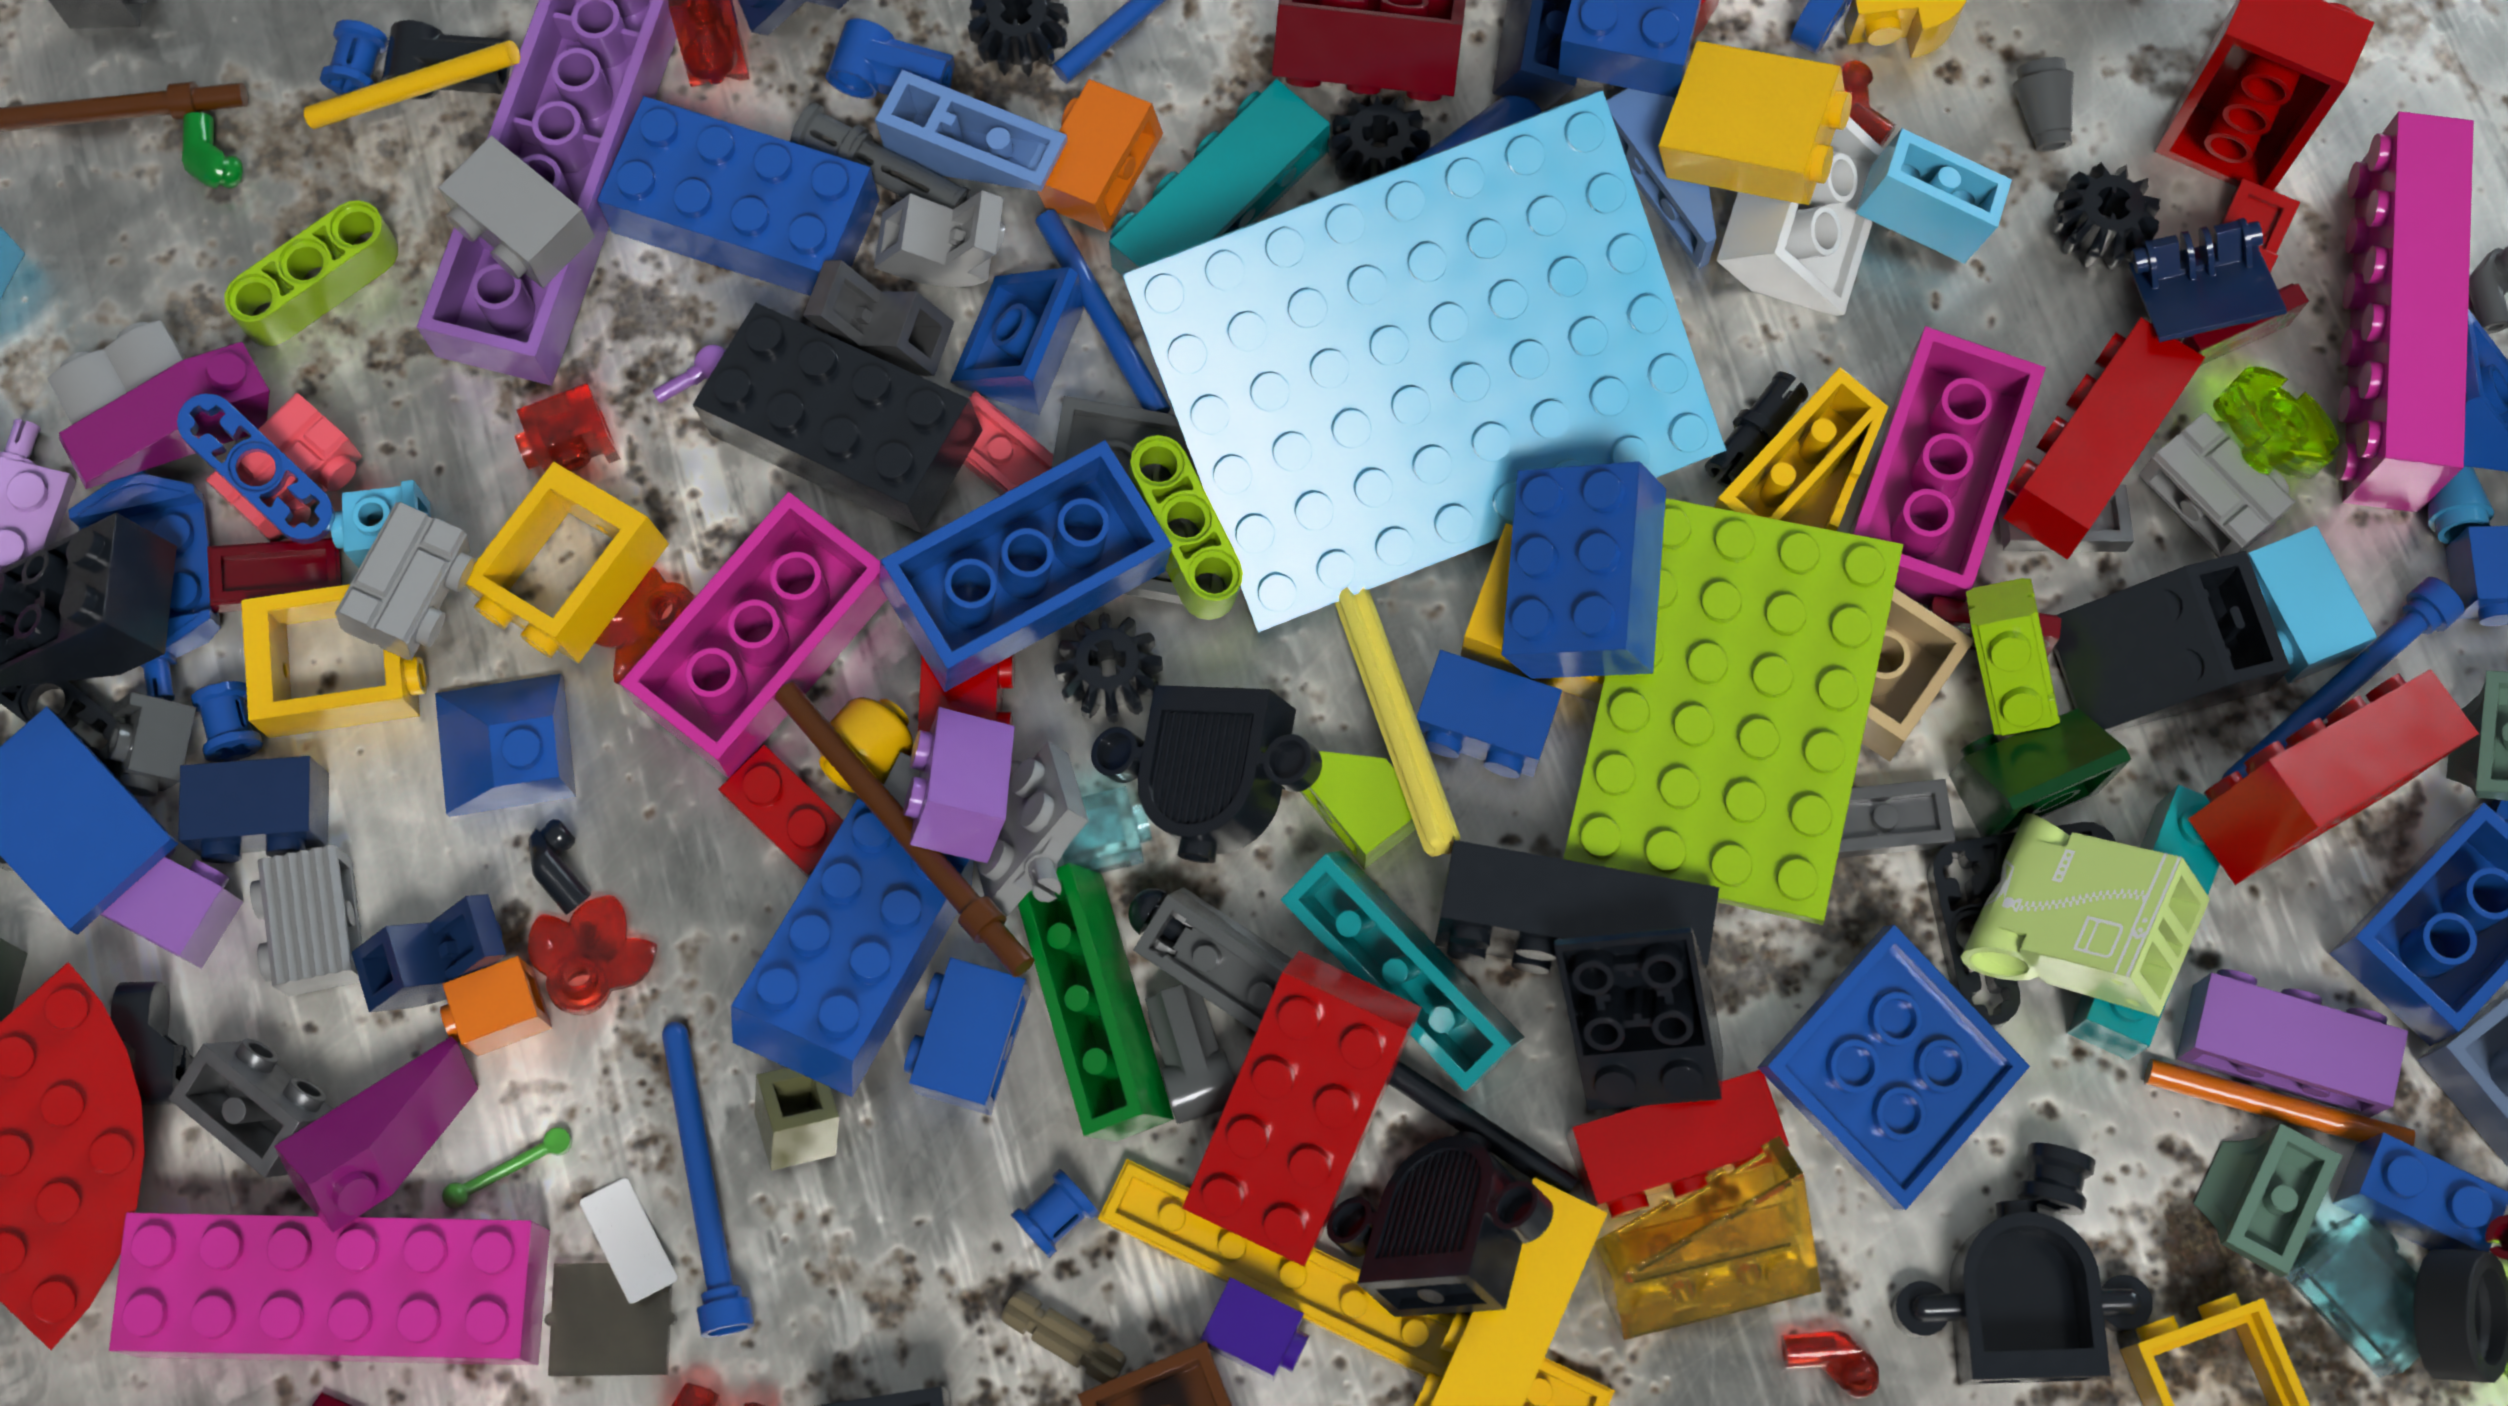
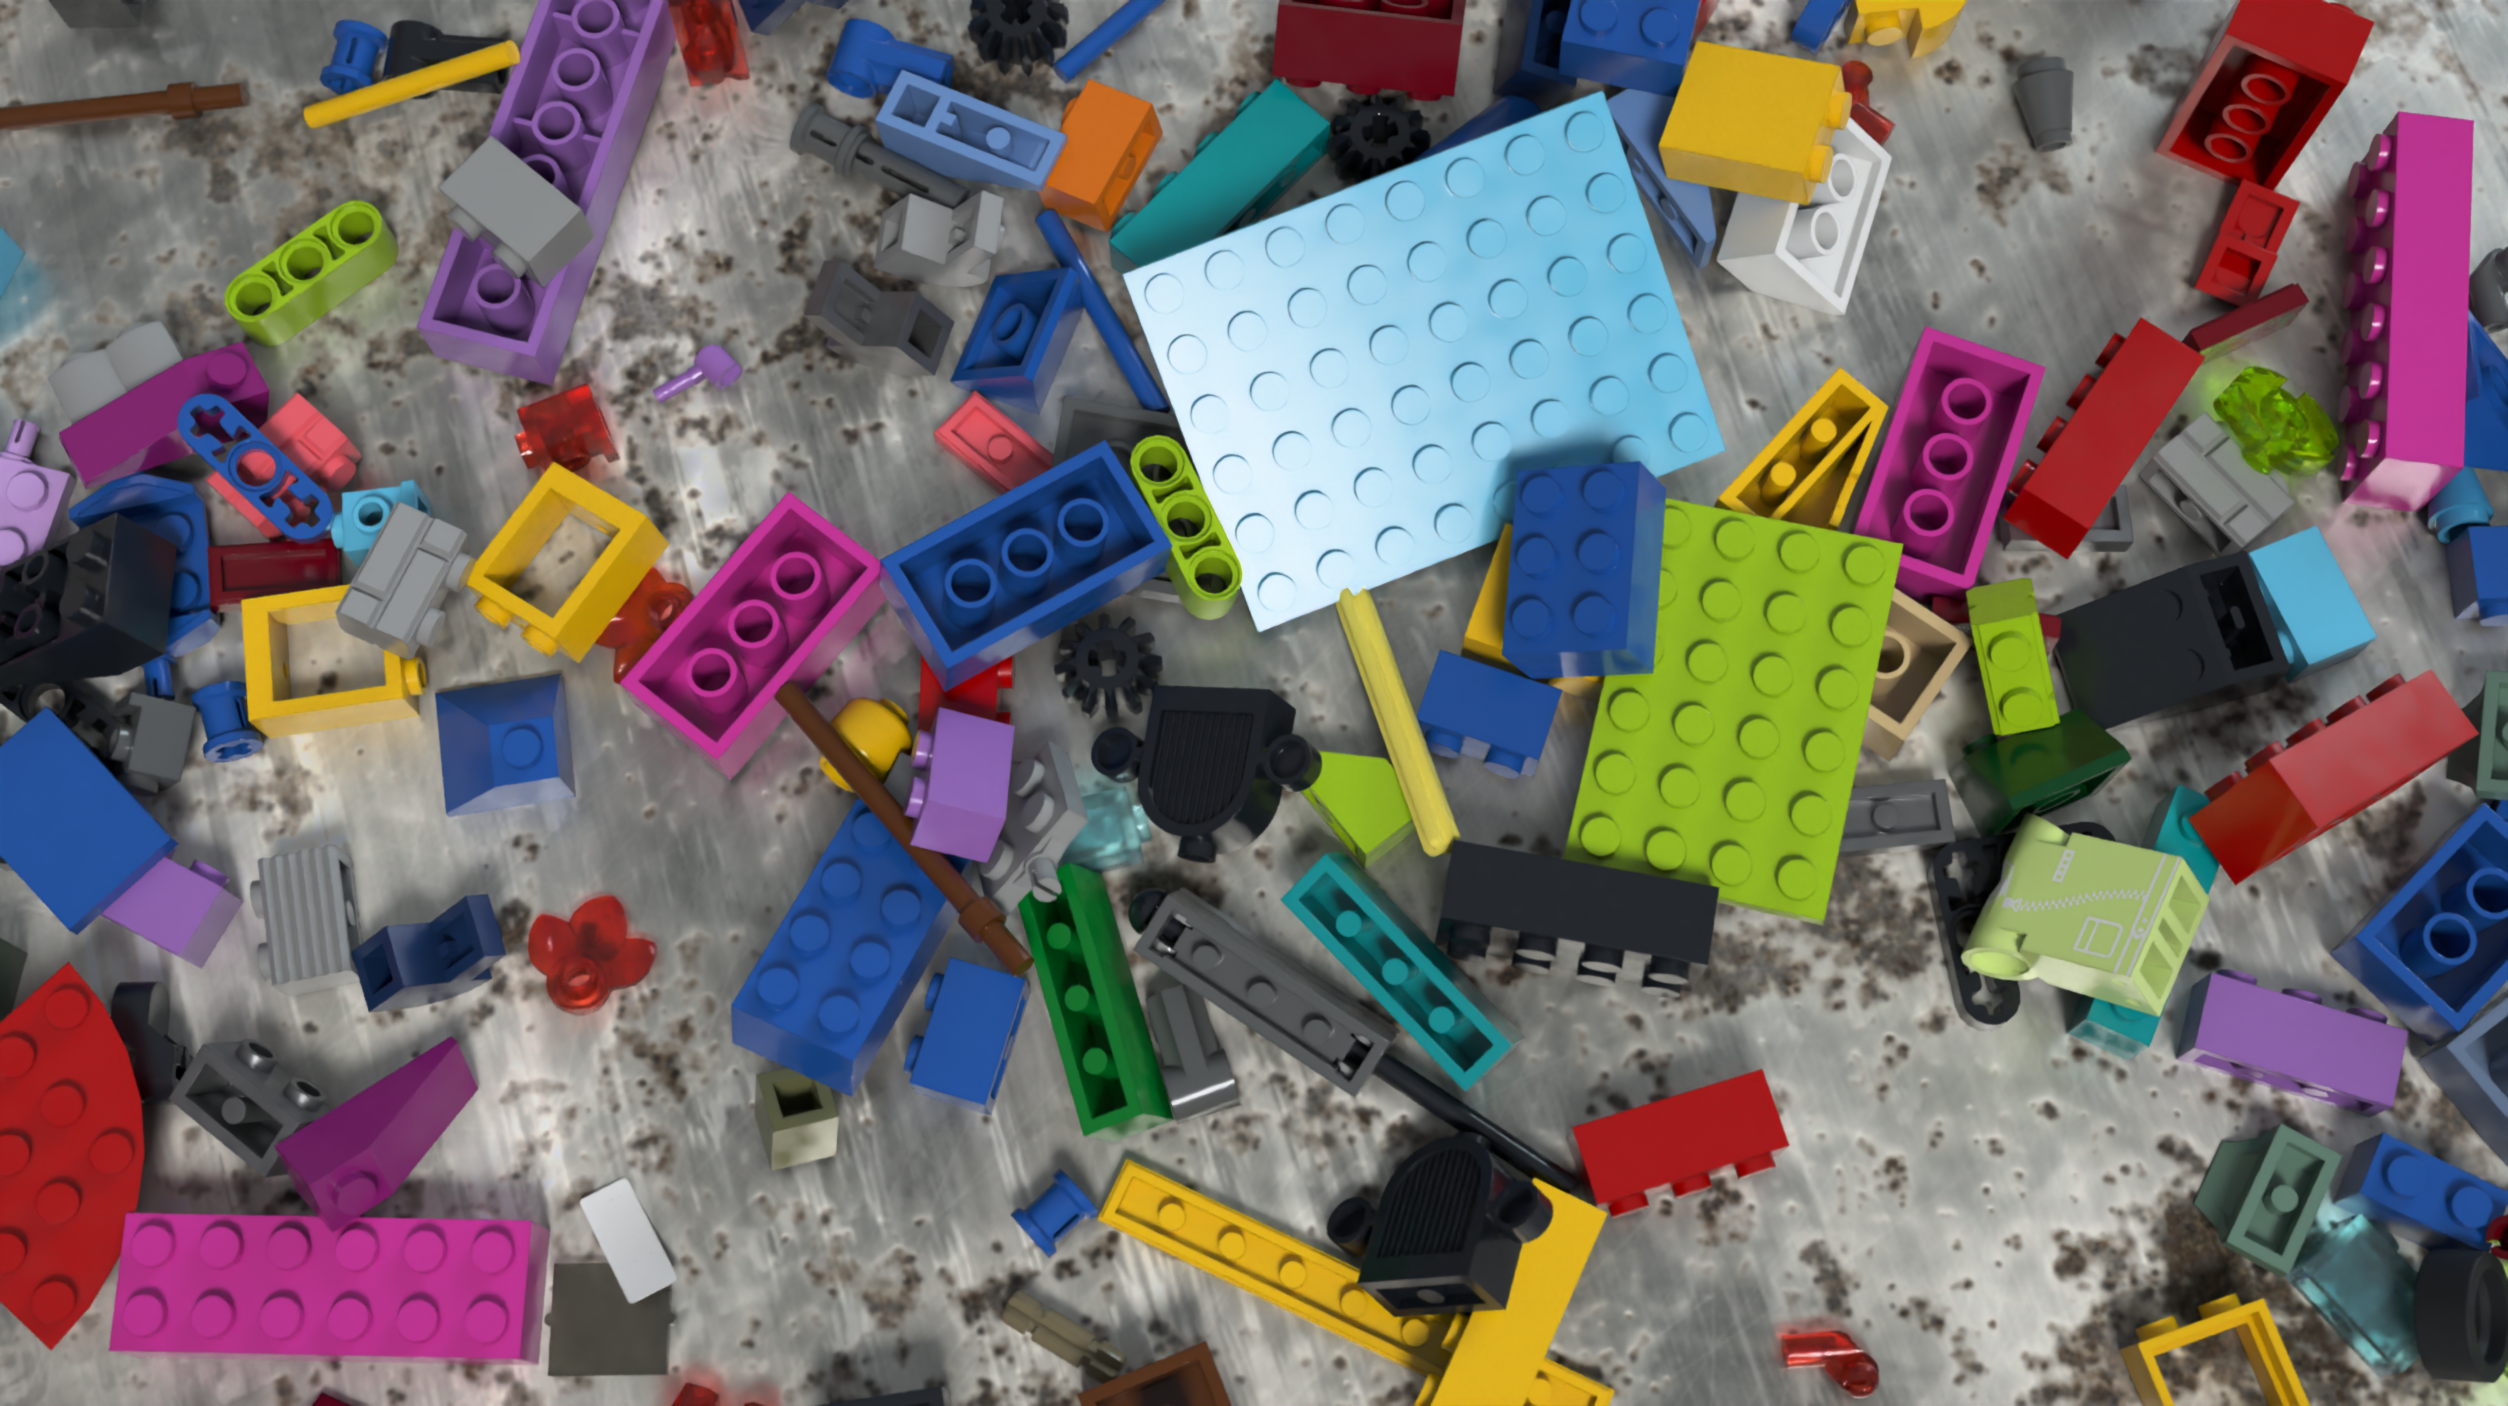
dark blue brick [178,756,329,863] -> none
green arm [182,112,243,189] -> none
orange brick [440,956,553,1056] -> none
bright green hinge [442,1128,572,1209] -> none
black arm [528,819,592,915] -> none
blue brick [597,96,880,296] -> none
blue piece [662,1022,755,1338] -> none
black brick [692,302,983,533] -> none
red plate [718,745,844,878] -> none
red brick [1182,950,1422,1267] -> none
dark purple brick [1200,1277,1310,1381] -> none
black slope [1554,927,1723,1110] -> none
clear yellow wedge [1594,1136,1822,1340] -> none
black pin [1704,371,1809,488] -> none
blue plate [1757,925,2030,1210] -> none
medium azure brick [1856,128,2012,264] -> none
black piece [1891,1200,2153,1385] -> none
black wheel [2017,1142,2096,1215] -> none
black gear [2053,162,2160,270] -> none
dark blue hinge [2129,217,2287,342] -> none
orange bar [2144,1059,2415,1146] -> none
blue piece [2222,577,2465,779] -> none

